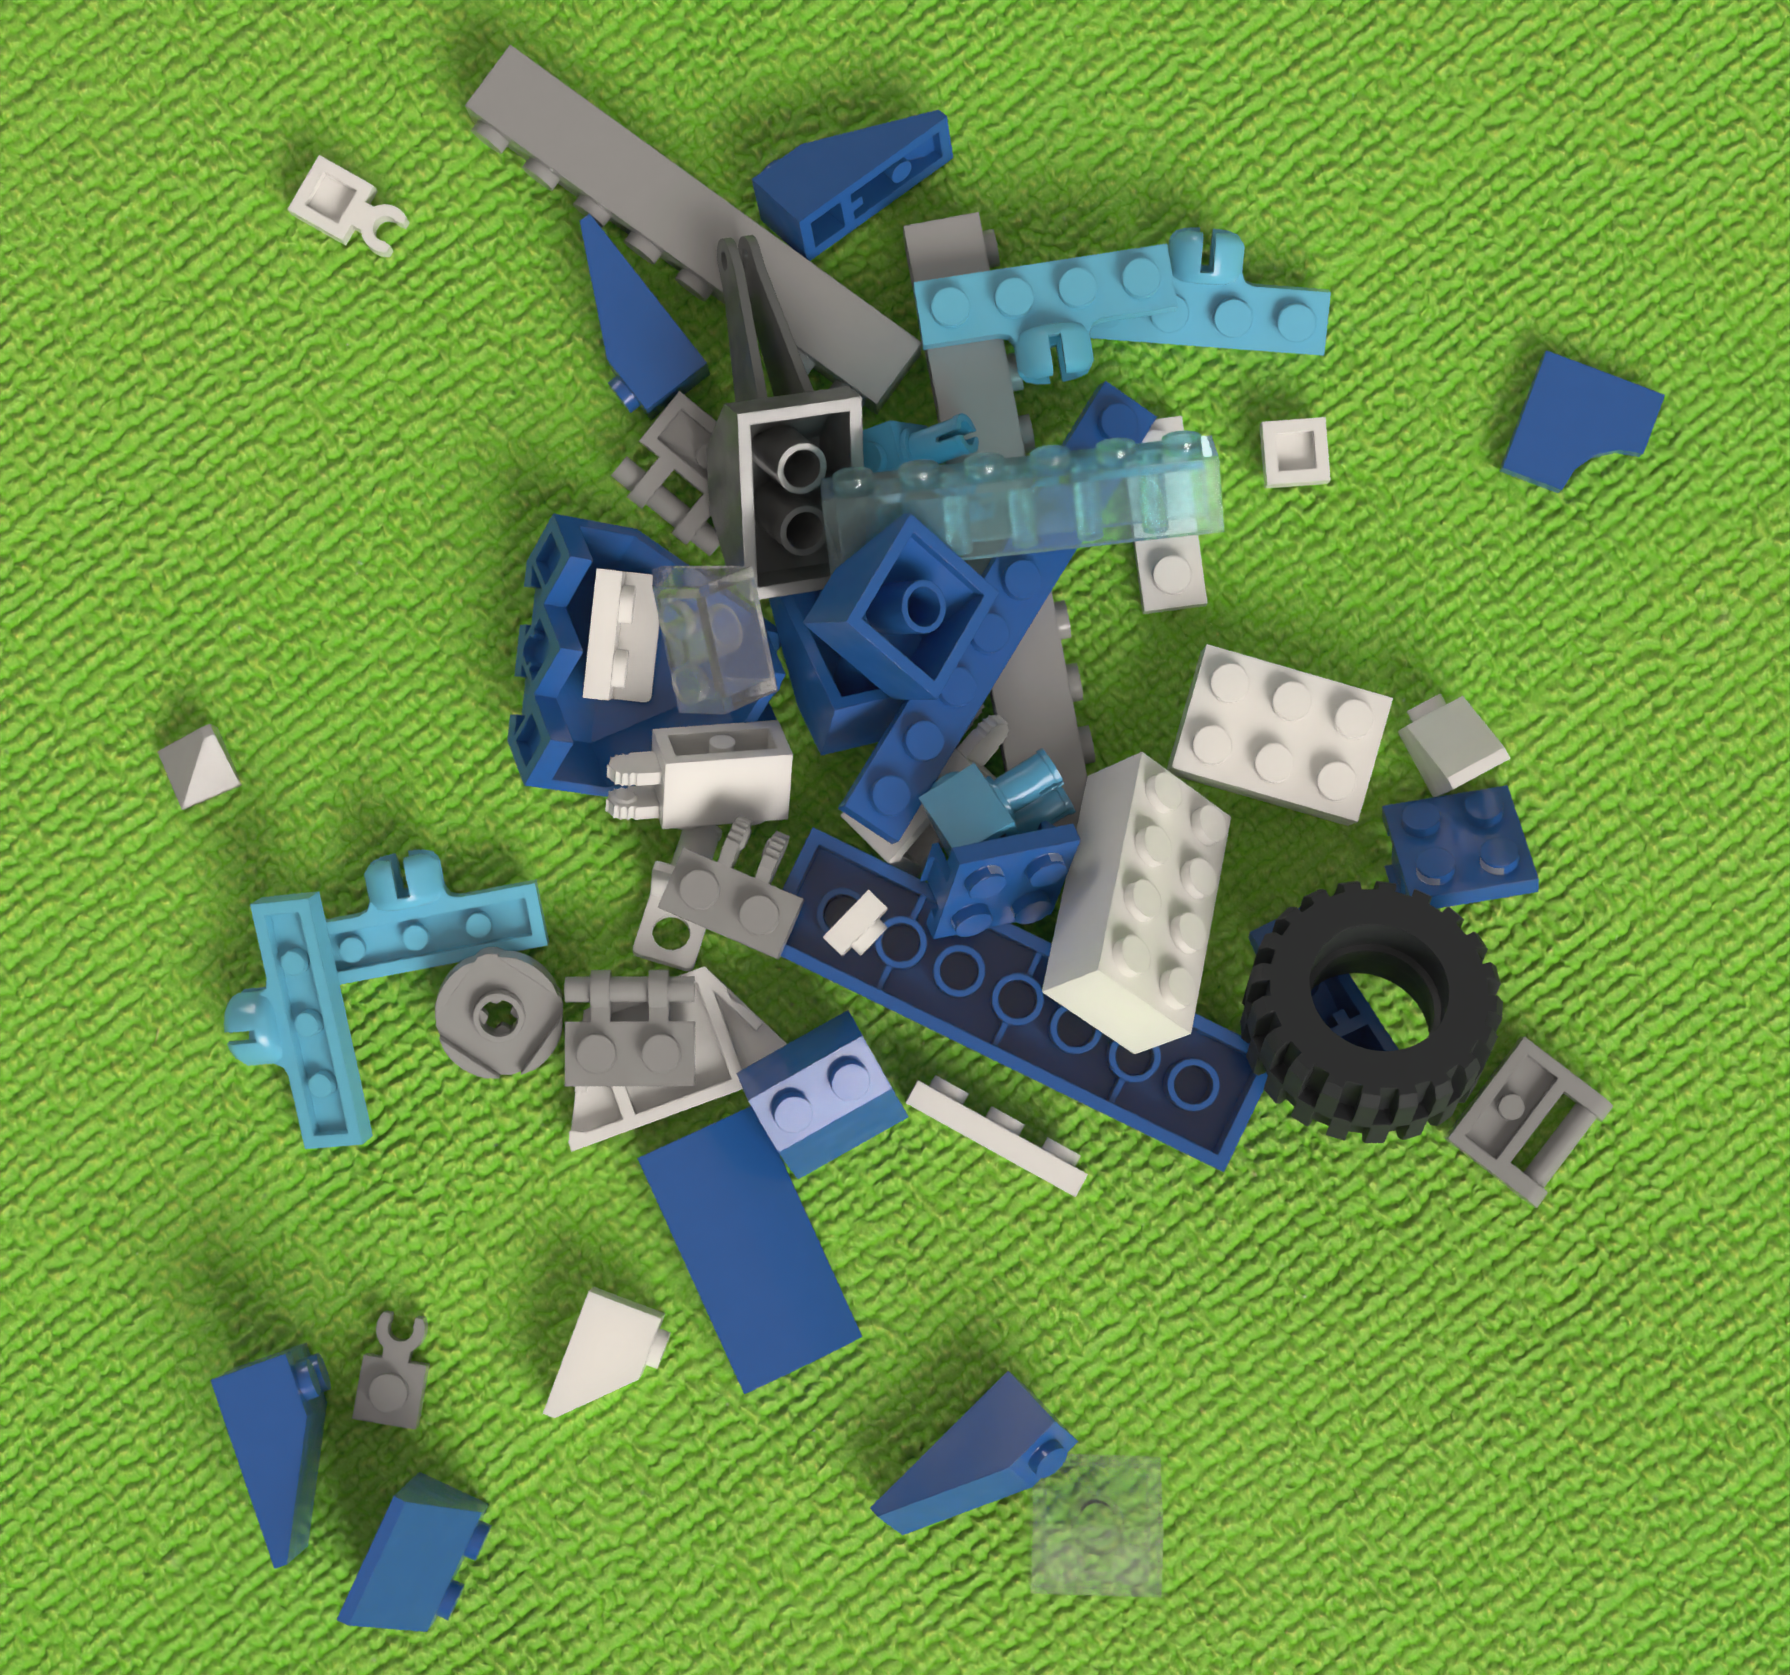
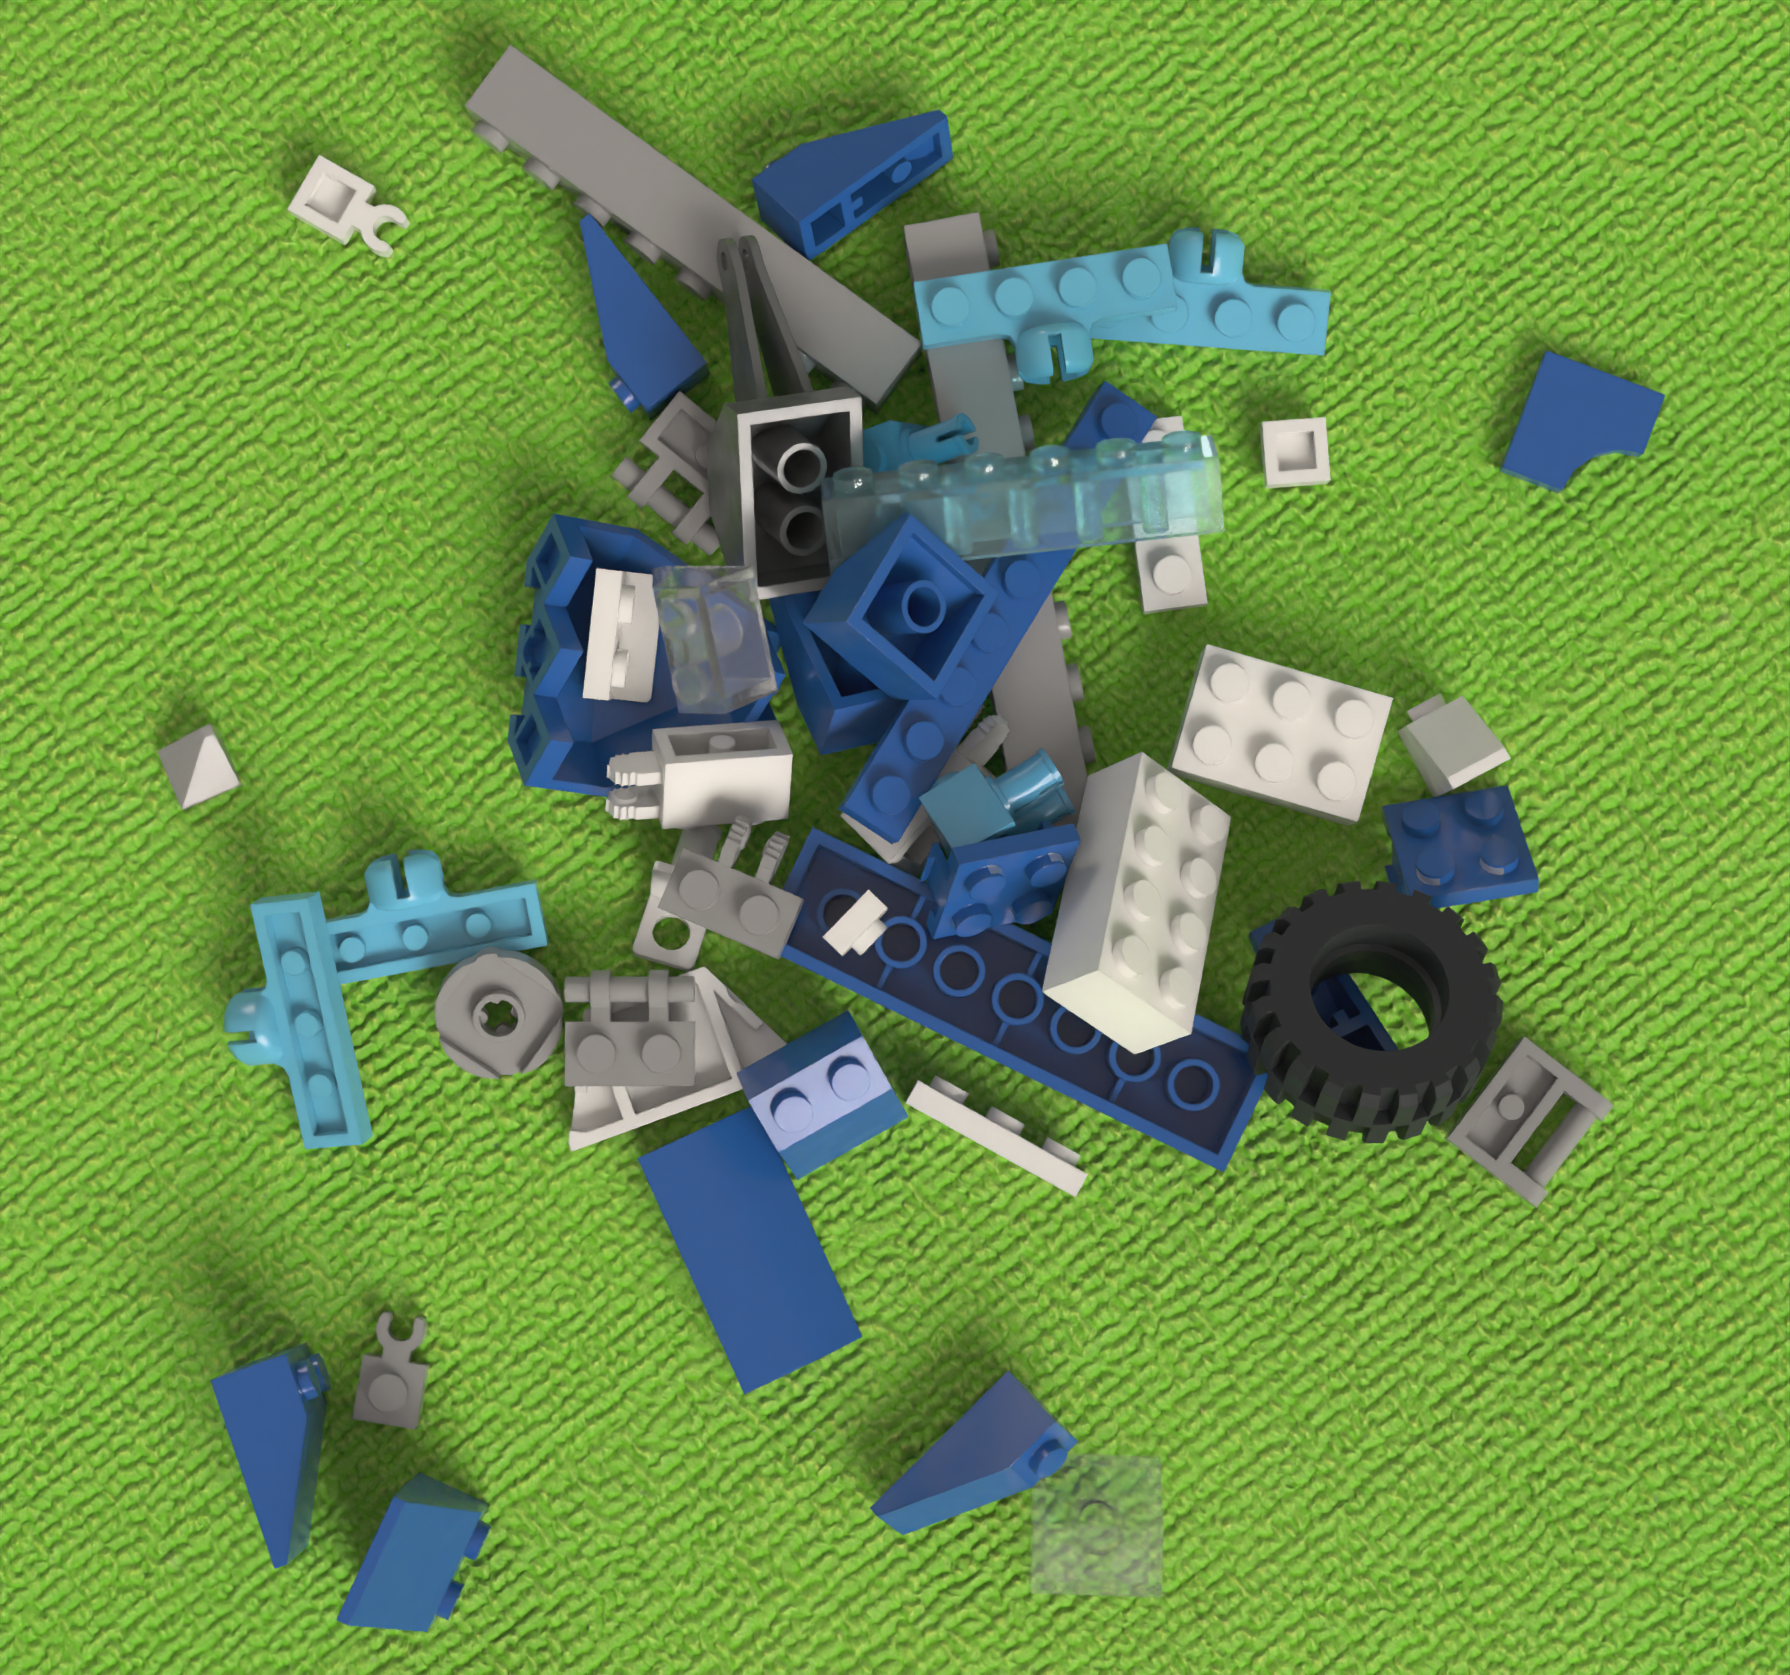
white slope [543,1287,671,1418] -> none

